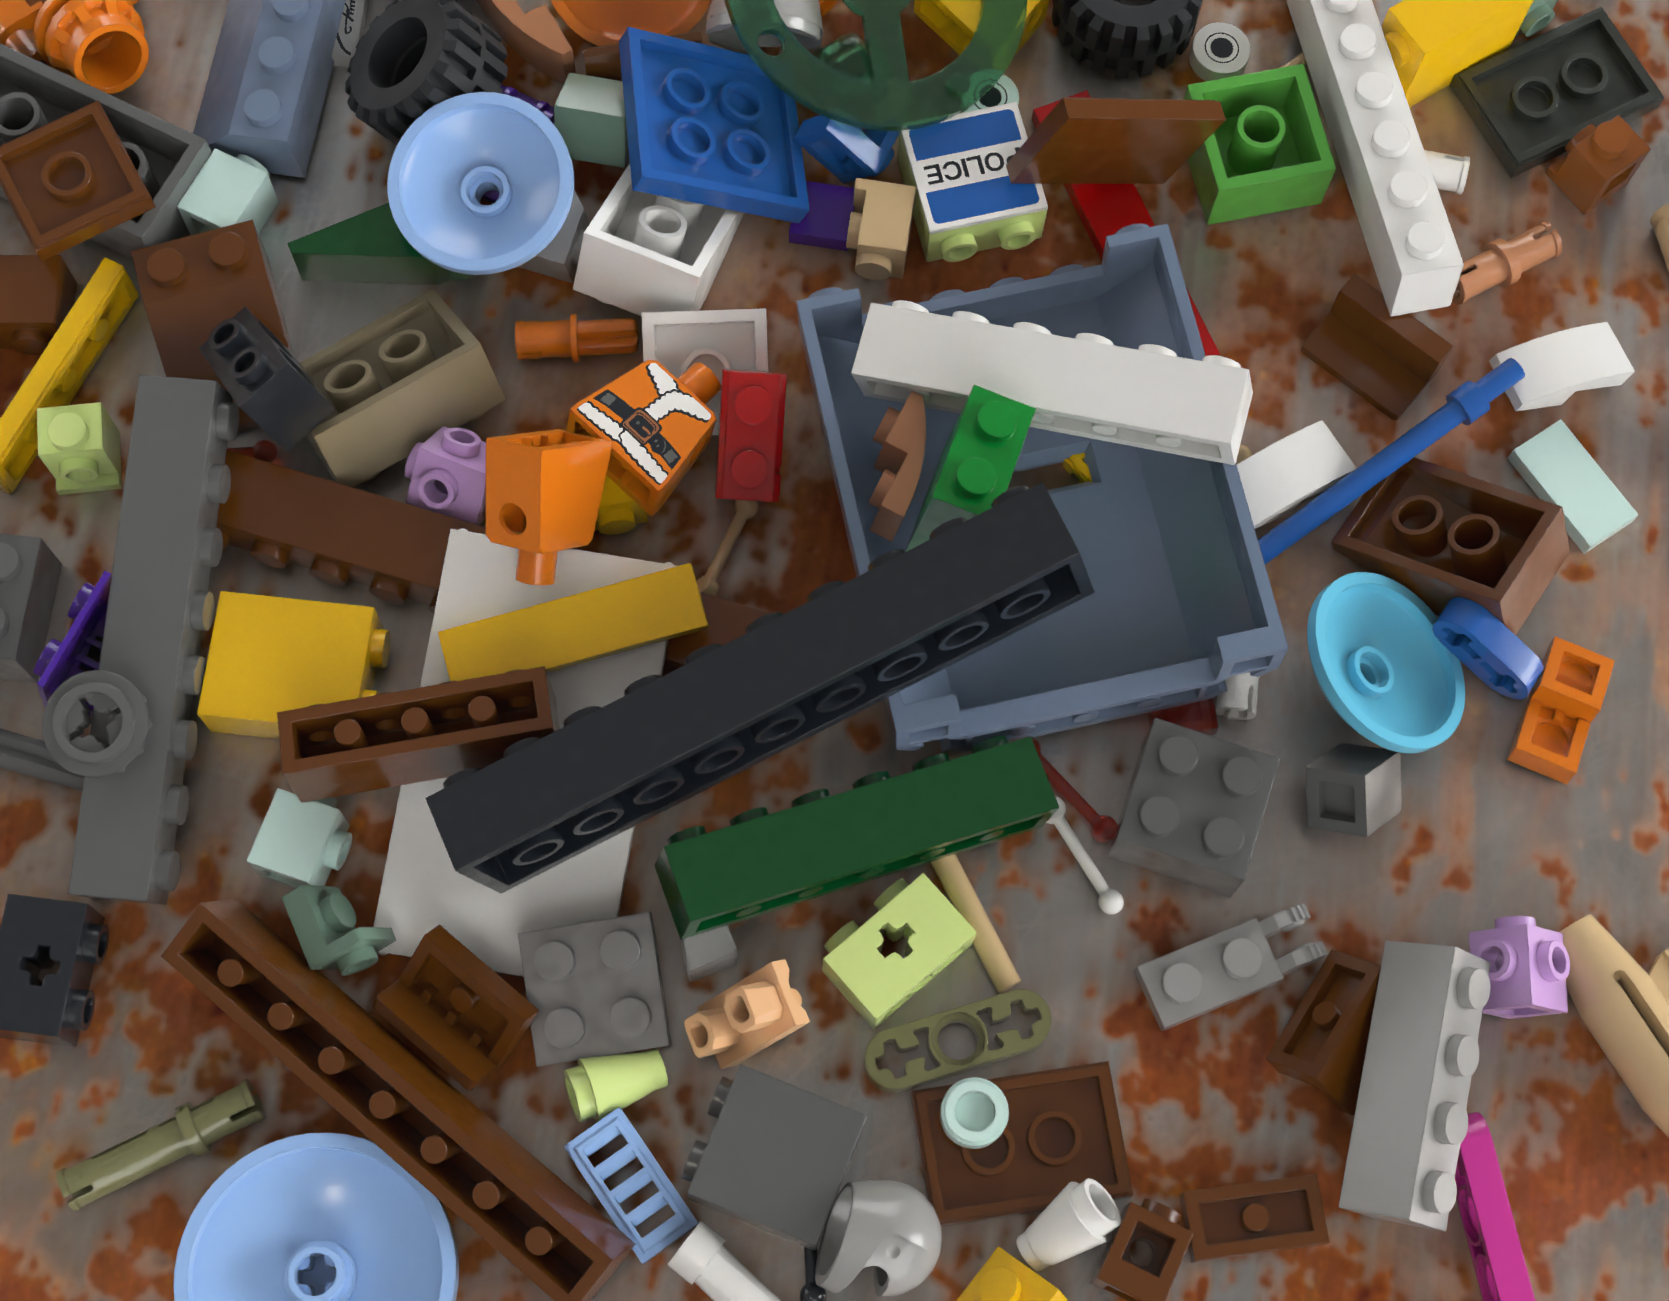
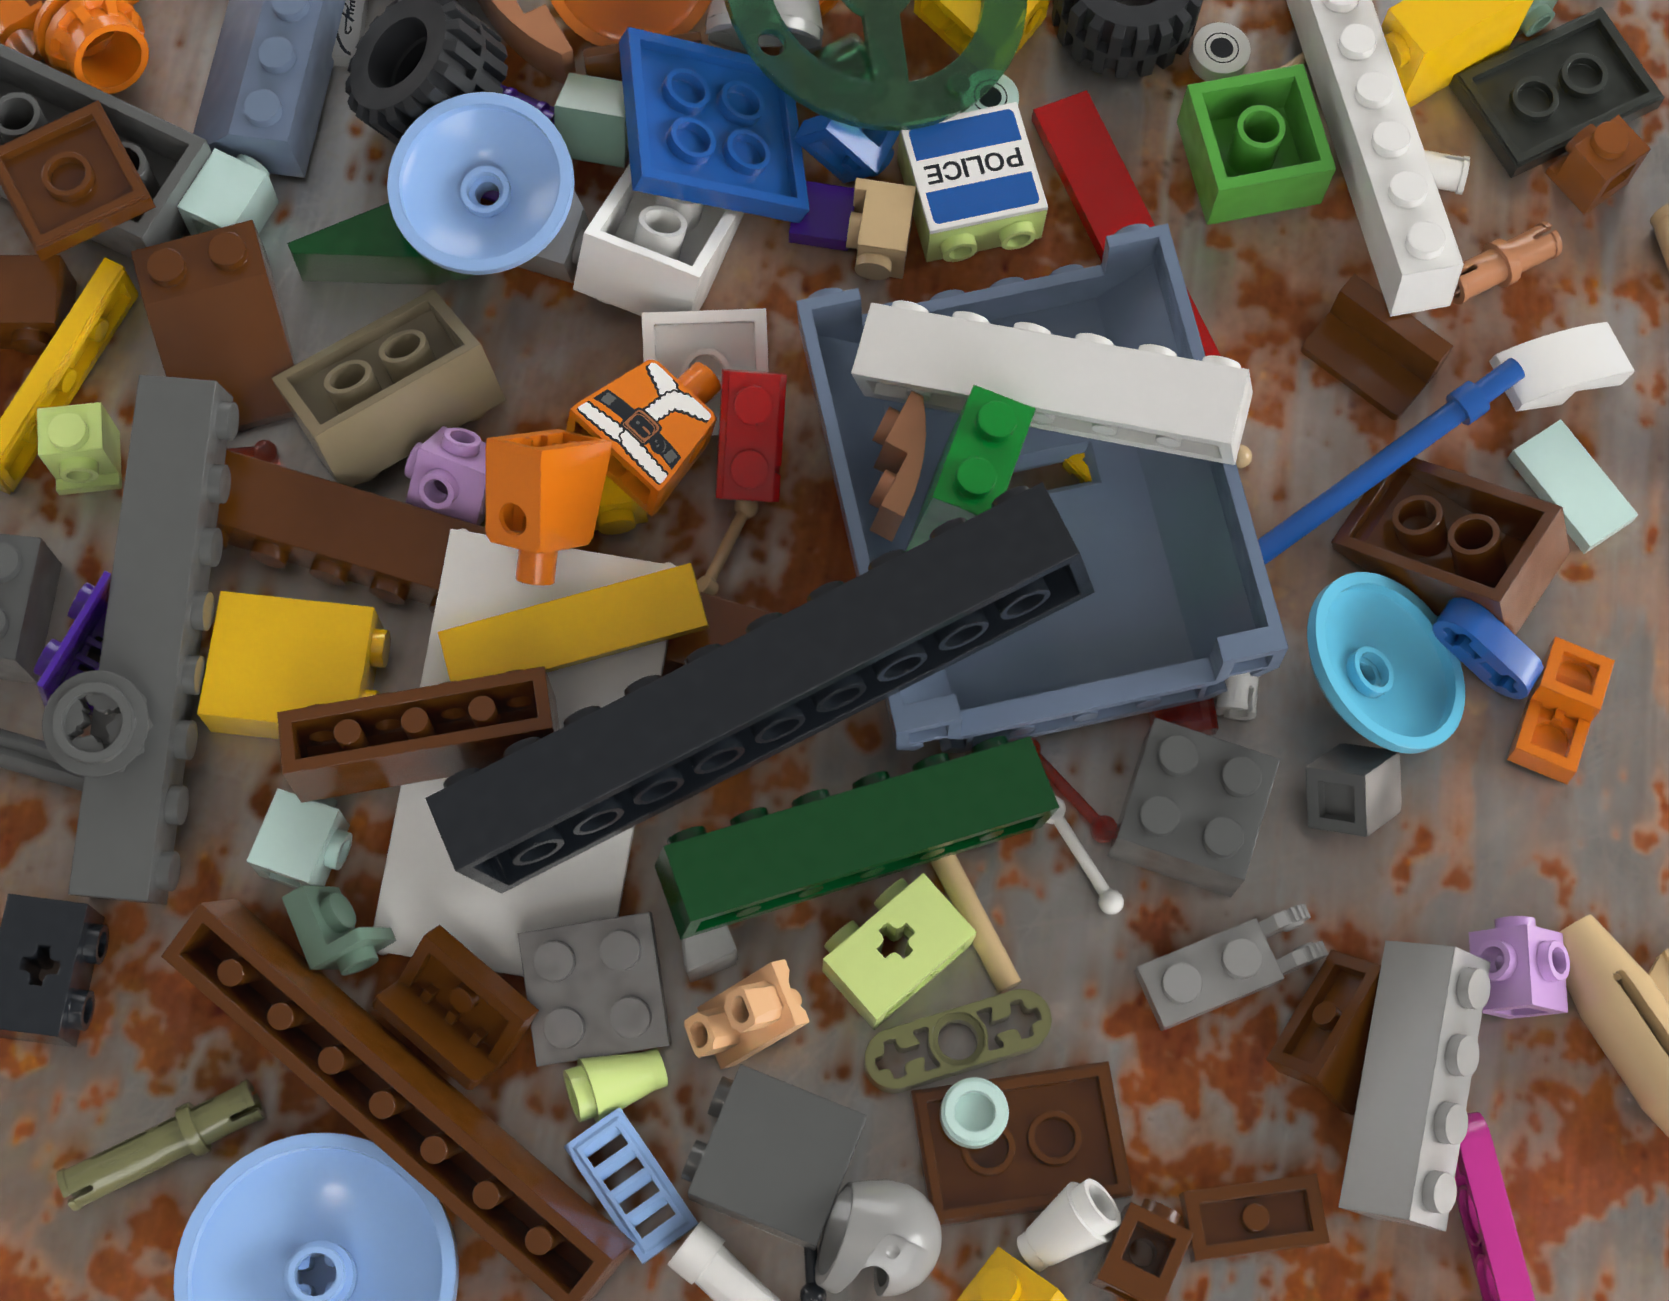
black brick [198,306,335,452] -> none
orange axle [515,314,639,363] -> none
reddish brown tile [1006,97,1226,184] -> none
white slope [1237,420,1356,529] -> none

